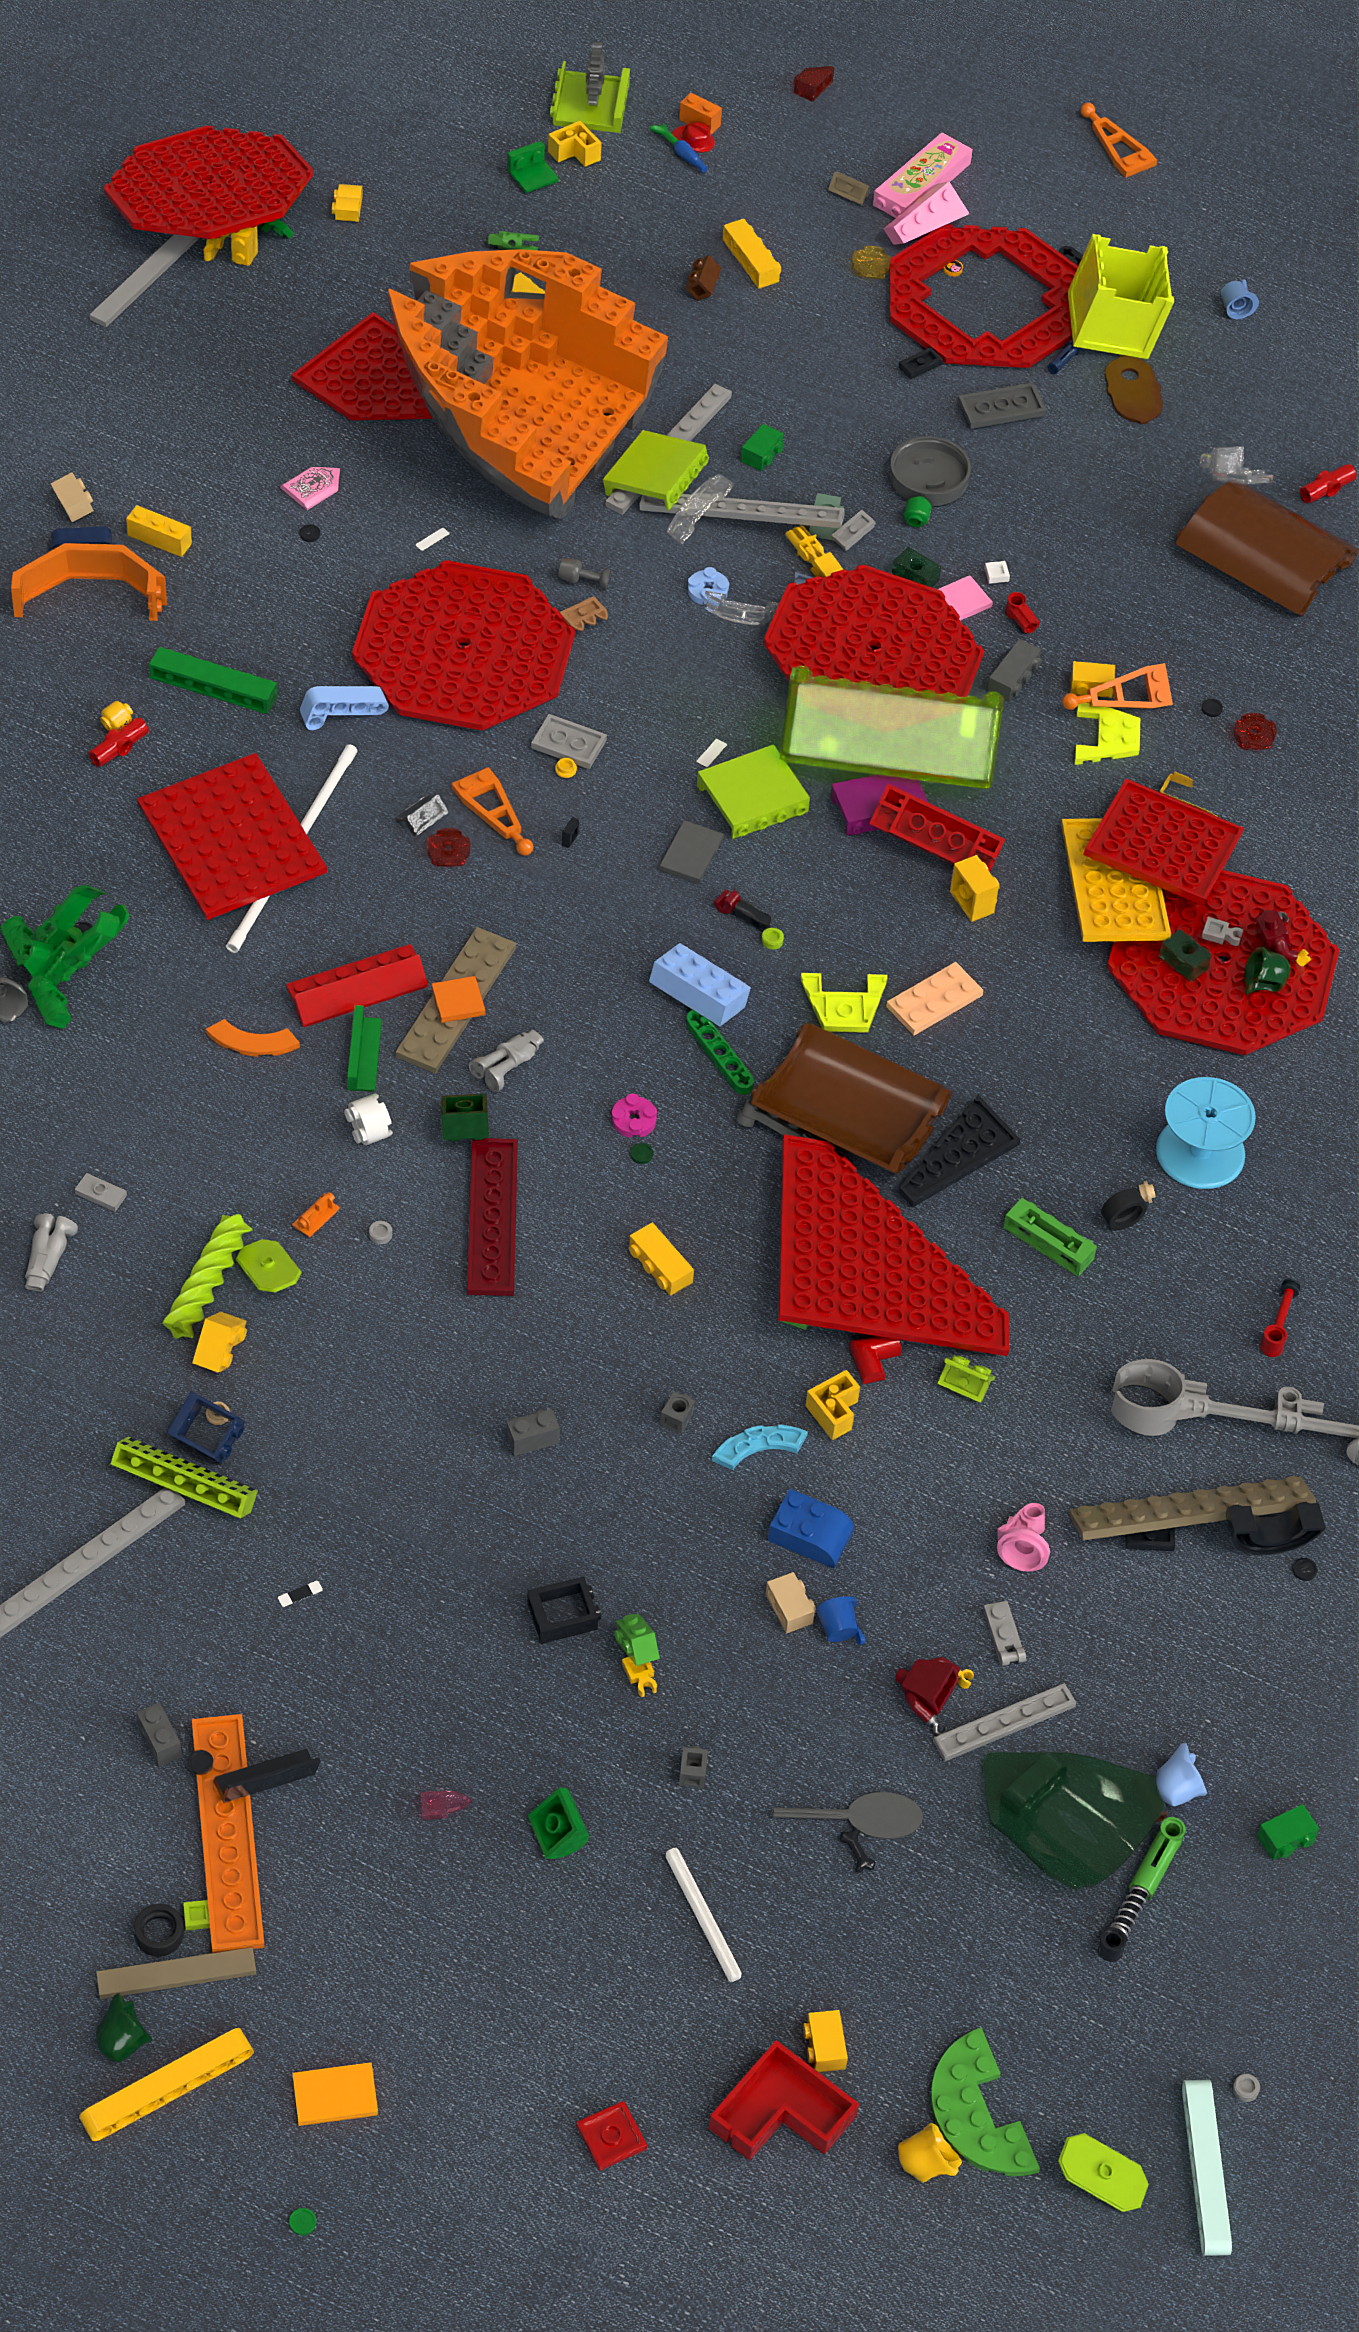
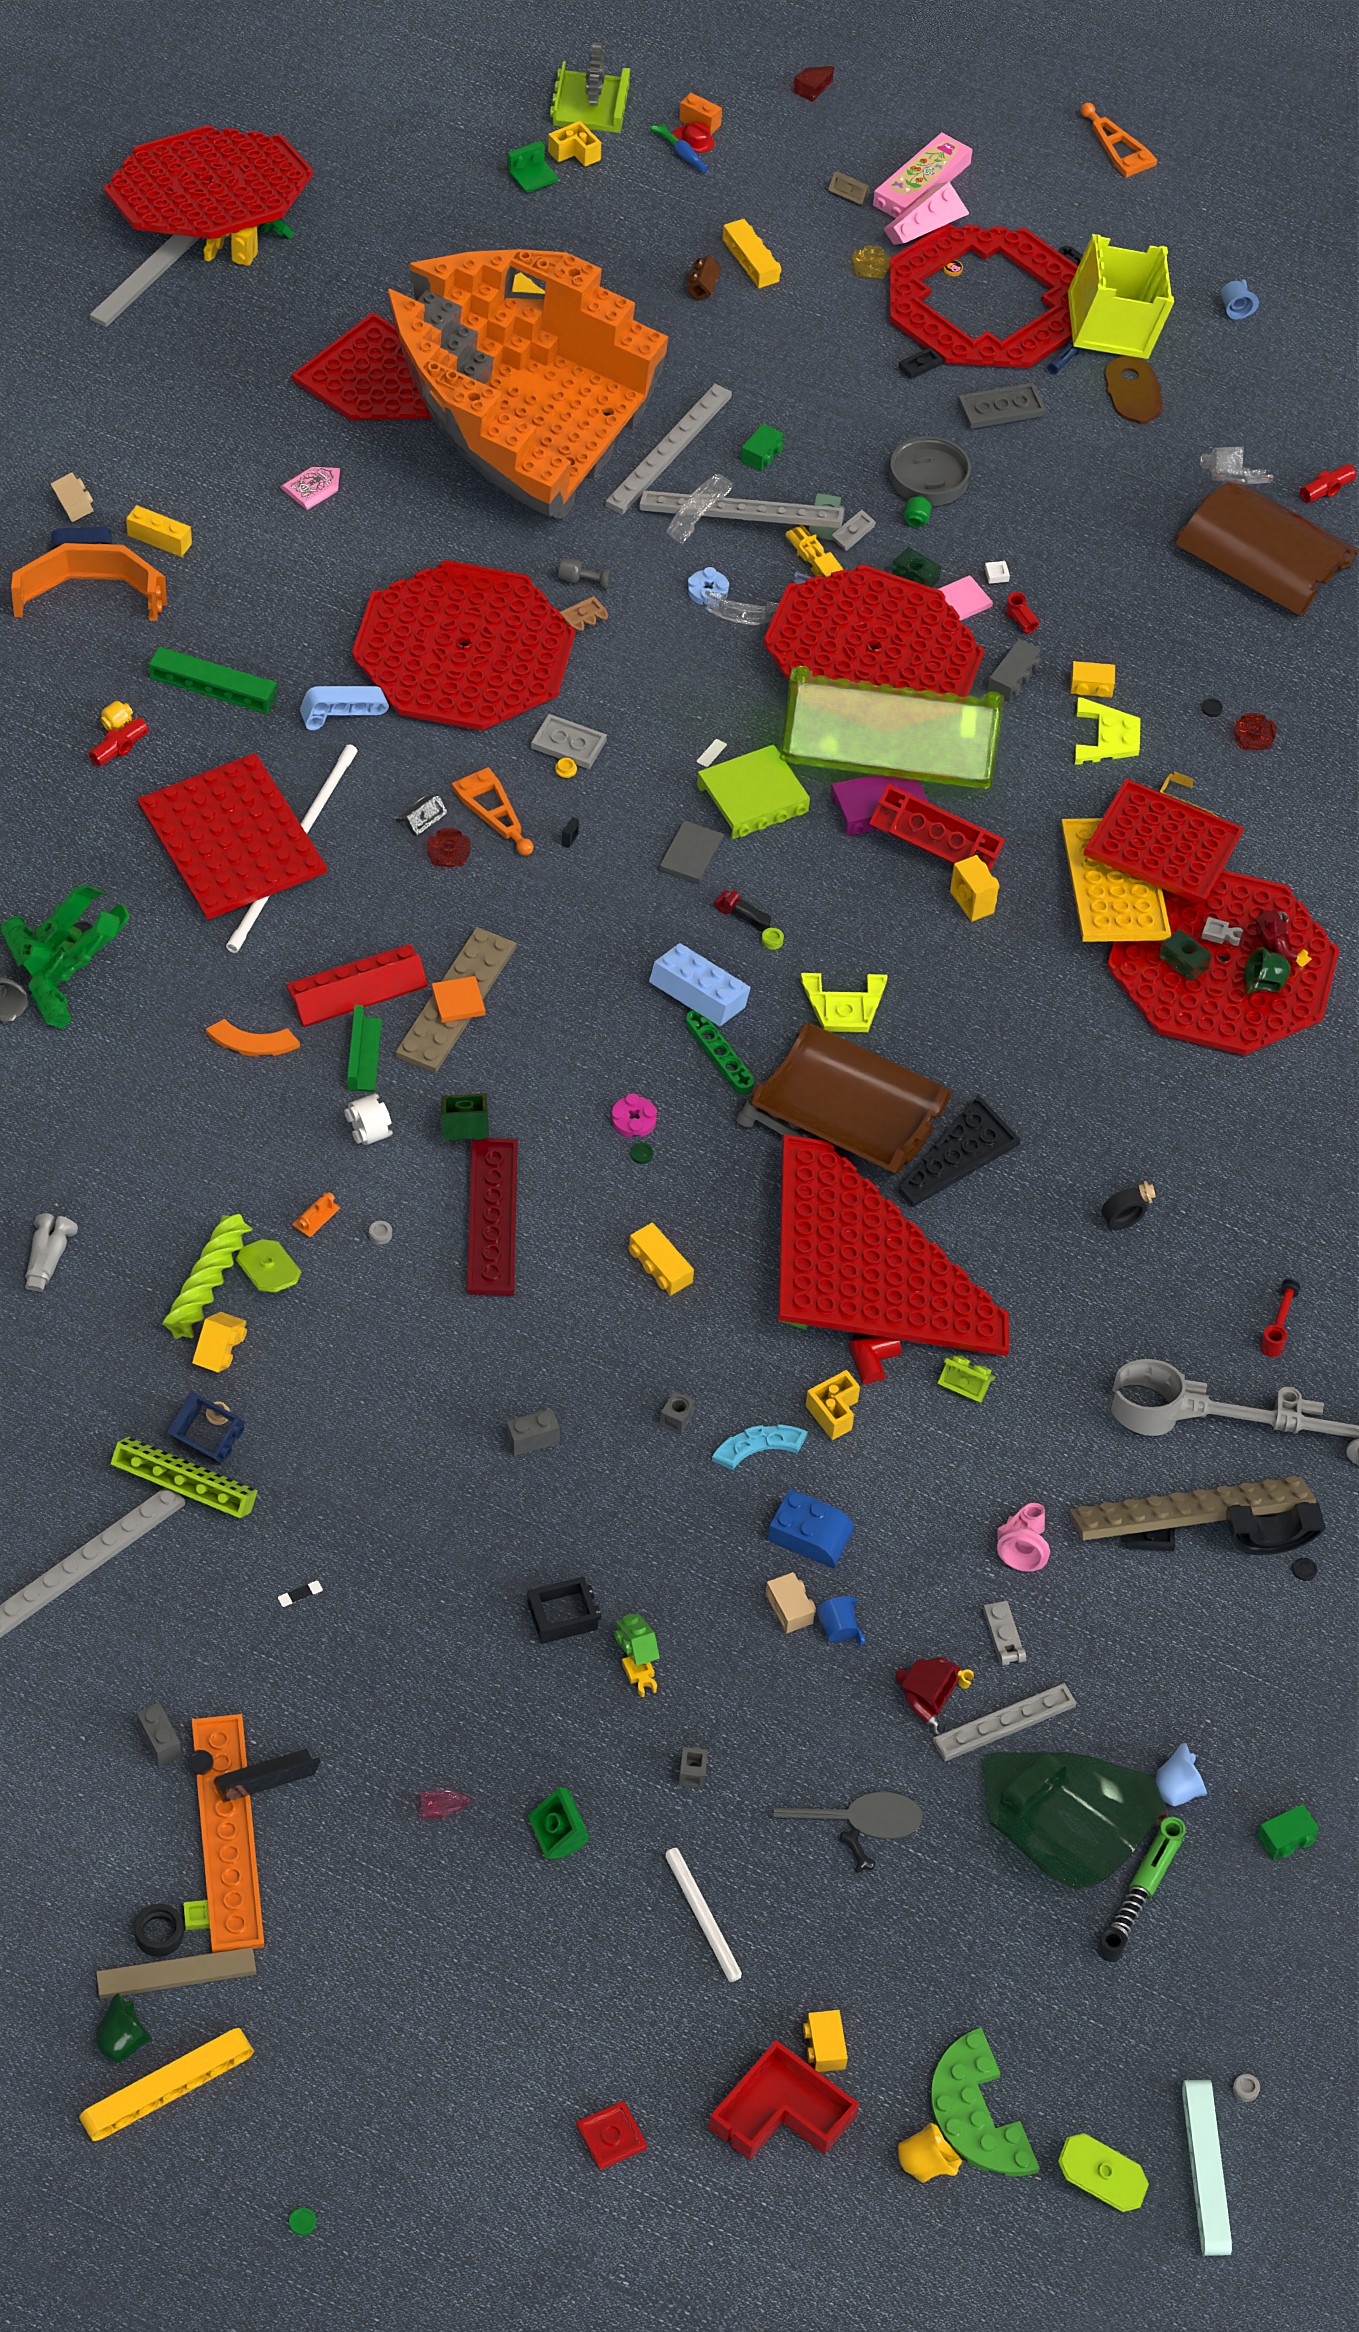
light grey plate [75,1173,127,1212] -> none
light orange tile [293,2062,378,2126] -> none
black piece [300,524,320,542] -> none
yellow brick [332,184,363,222] -> none
white sticker [416,528,449,551] -> none
light grey piece [469,1029,544,1093] -> none
bright green hinge [488,231,539,251] -> none
lime panel [603,430,709,511] -> none
light nougat plate [886,962,984,1035] -> none
bright green brick [1003,1198,1097,1277] -> none
orange plate [1062,663,1173,710] -> none
medium azure piece [1156,1077,1256,1189] -> none

